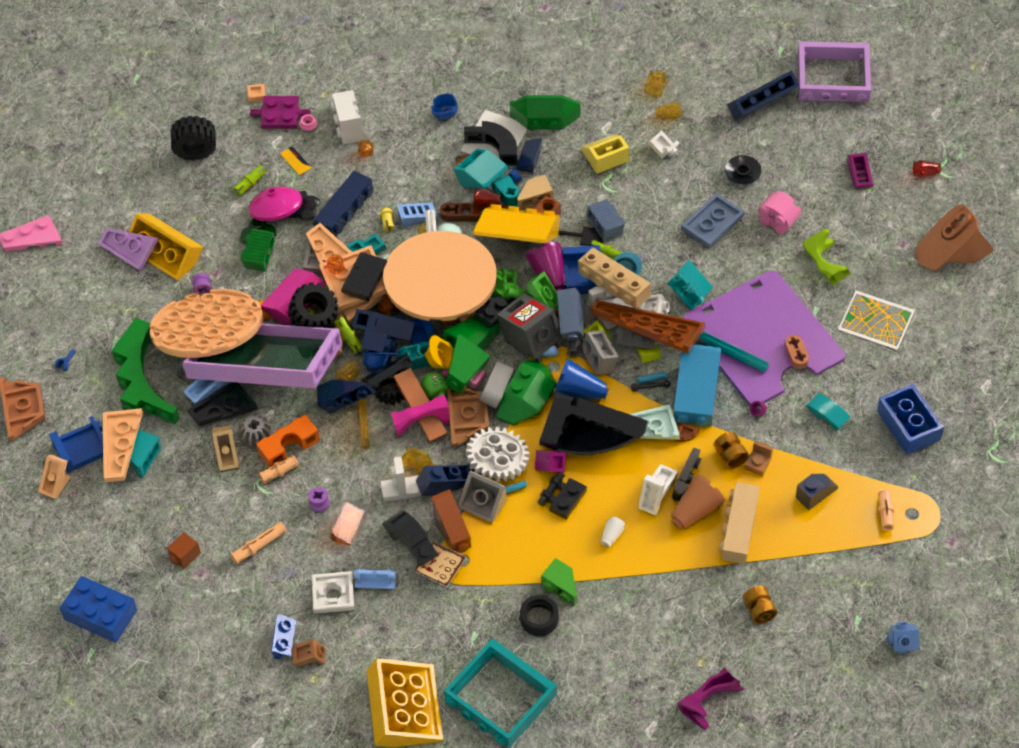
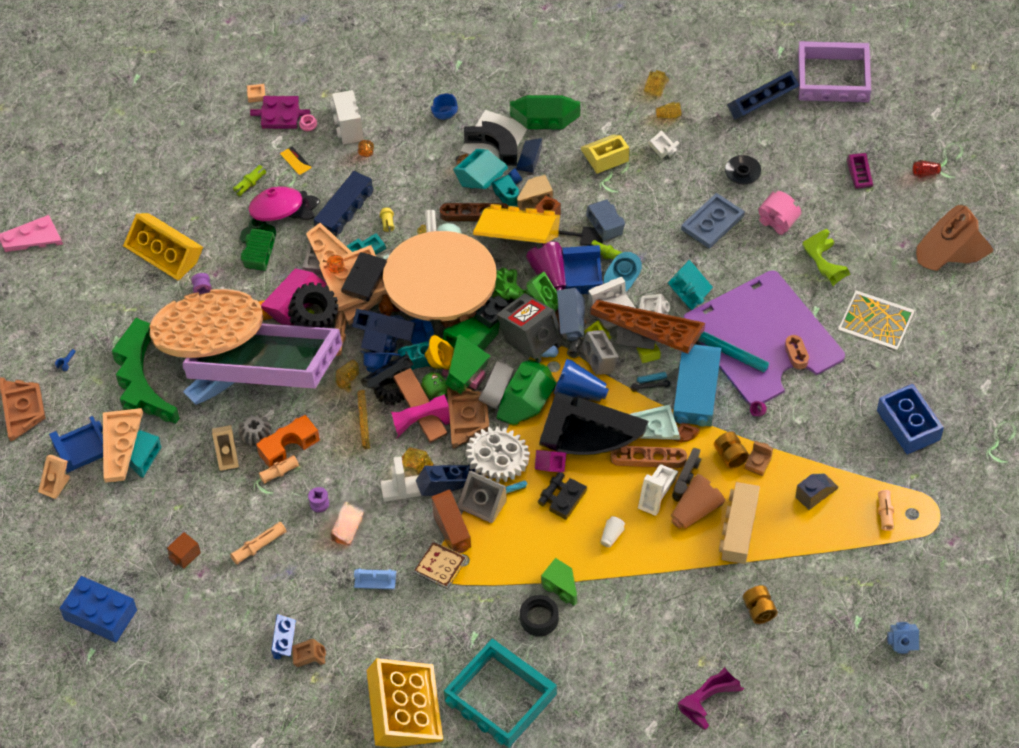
lavender wing [98,228,159,270] -> none
black tyre [170,116,216,161] -> none
black wing [188,382,258,426] -> none
white piece [311,571,355,614] -> none
dark blue slope [317,380,376,414] -> none
lime pin [333,316,363,354] -> none
black arch [382,511,439,567] -> none
light blue slope [397,203,437,227] -> none
clear red cone [473,187,500,205] -> none
tan brick [578,248,651,309] -> none
teal slope [806,393,851,431] -> none
none -> nougat beam [610,446,687,468]

